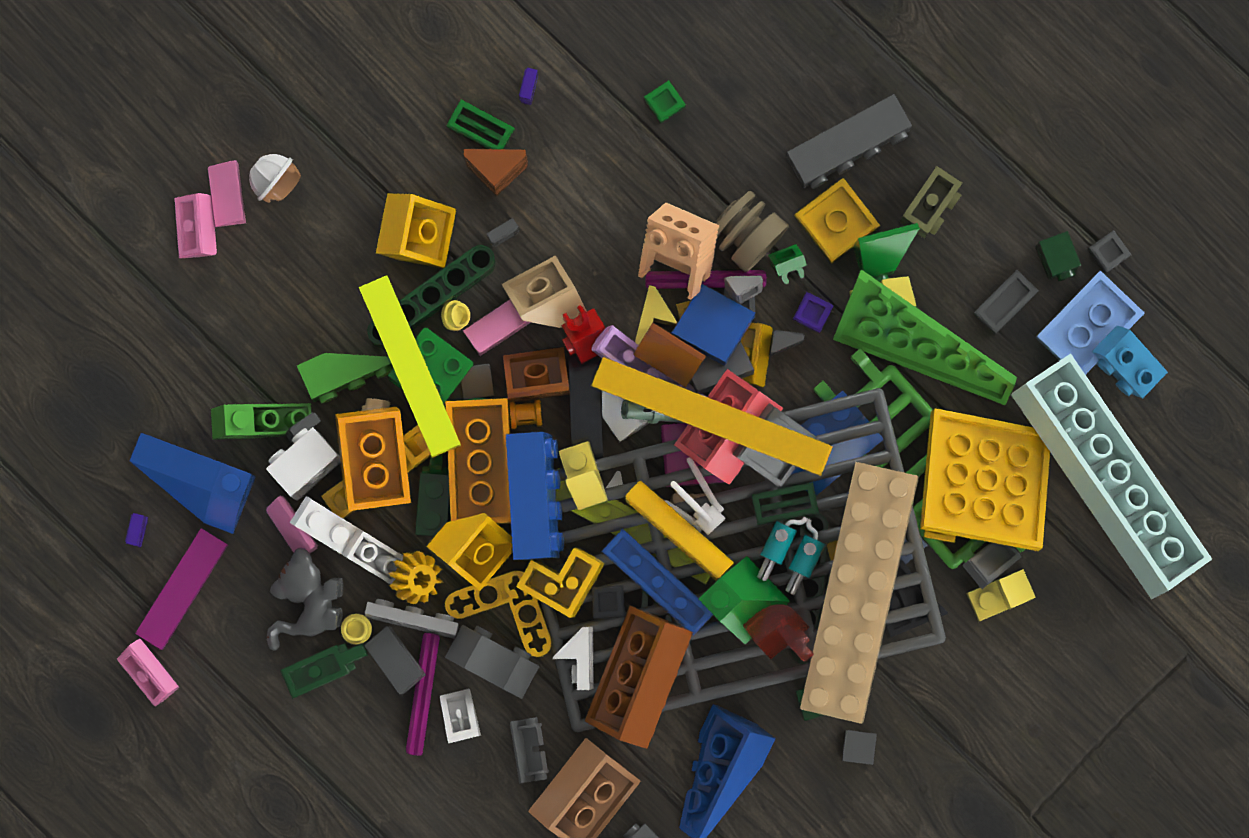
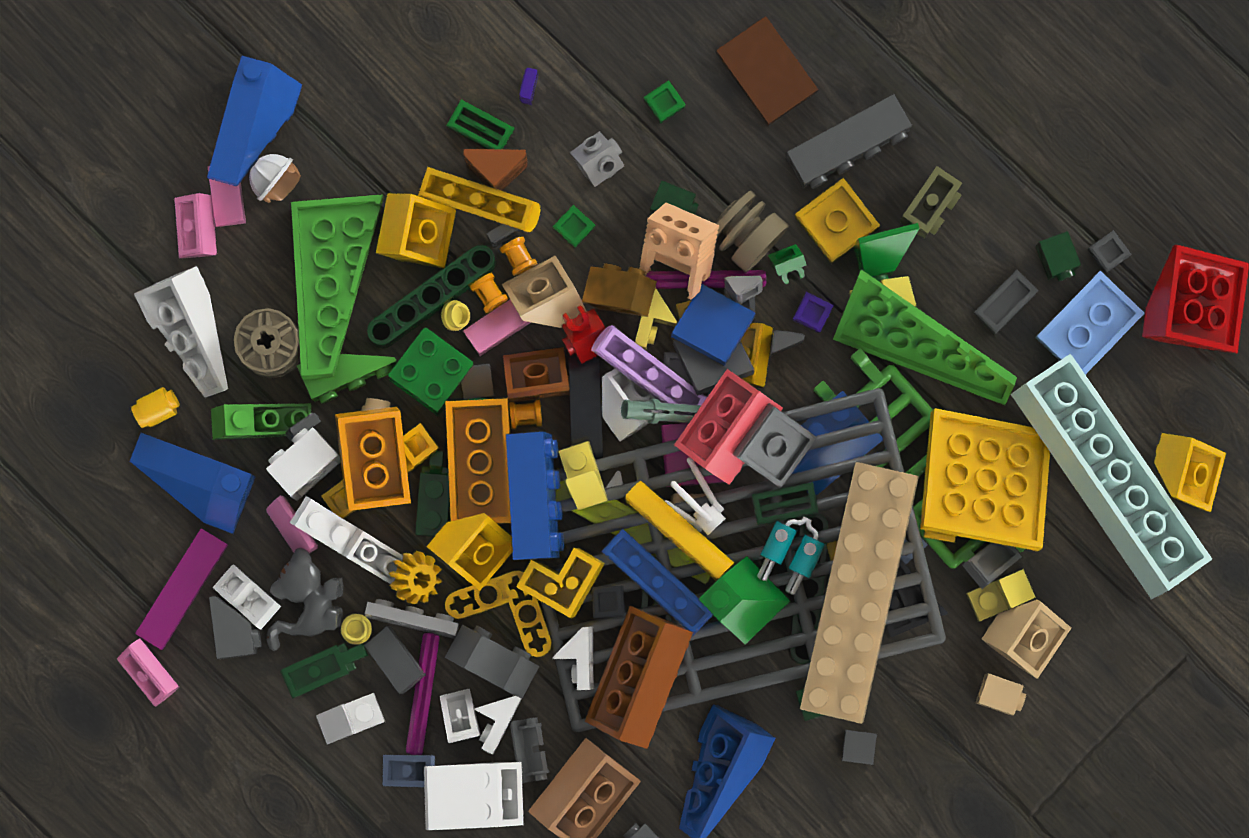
dark purple tile [125,513,148,547] -> none
neon yellow tile [359,275,461,458] -> none
yellow tile [591,357,832,476] -> none
dark orange slope [633,323,706,388] -> none
clear red brick [743,604,814,662] -> none
dark azure brick [1092,325,1168,399] -> none
none -> yellow brick [131,387,180,428]
none -> white wedge [134,266,228,398]
none -> blue wedge [207,56,302,186]
none -> dark grey slope [209,596,262,659]
none -> white slope [213,564,281,630]
none -> dark tan wheel [234,308,300,378]
none -> bright green wing [291,194,384,380]
none -> white slope [316,693,385,745]
none -> sand blue slope [383,755,435,787]
none -> yellow brick [418,167,540,232]
none -> white slope [424,762,523,830]
none -> light orange bush [470,272,509,313]
none -> white slope [474,696,522,754]
none -> light orange bush [499,236,538,276]
none -> green tile [553,205,596,248]
none -> light grey brick [570,131,624,187]
none -> pearl gold brick [582,264,657,317]
none -> dark green brick [650,181,699,215]
none -> reddish brown tile [716,16,818,126]
none -> tan brick [975,673,1026,715]
none -> tan slope [982,600,1071,679]
none -> red slope [1142,245,1249,353]
none -> yellow slope [1154,433,1226,512]

